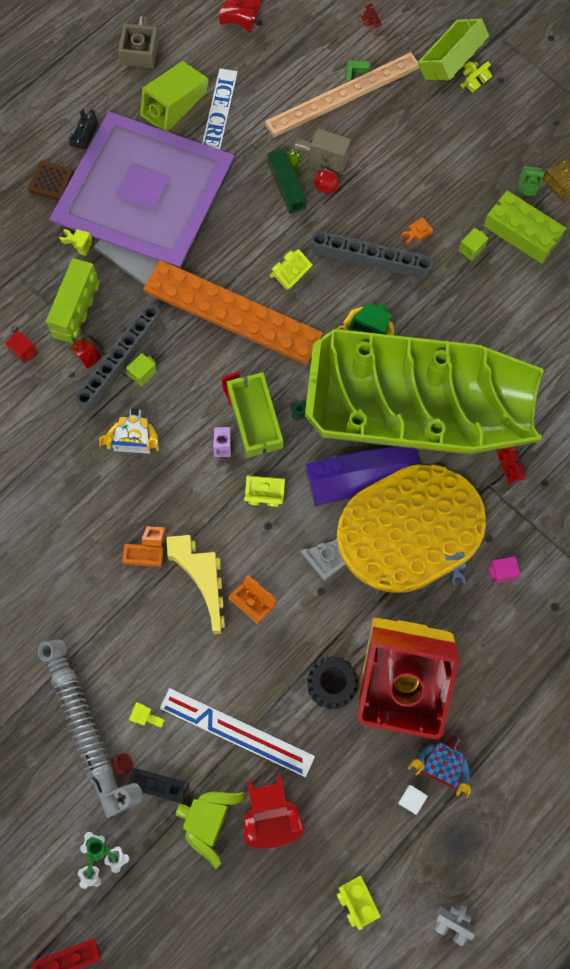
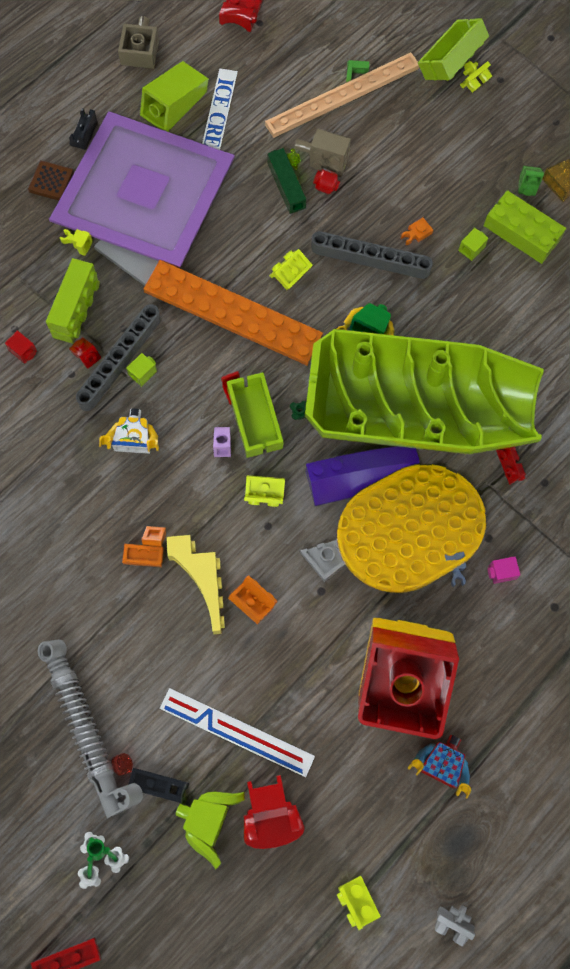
neon yellow piece [129,702,164,728] -> none
black tyre [307,655,359,710] -> none
clear red tile [361,3,381,28] -> none
white slope [398,785,428,815] -> none

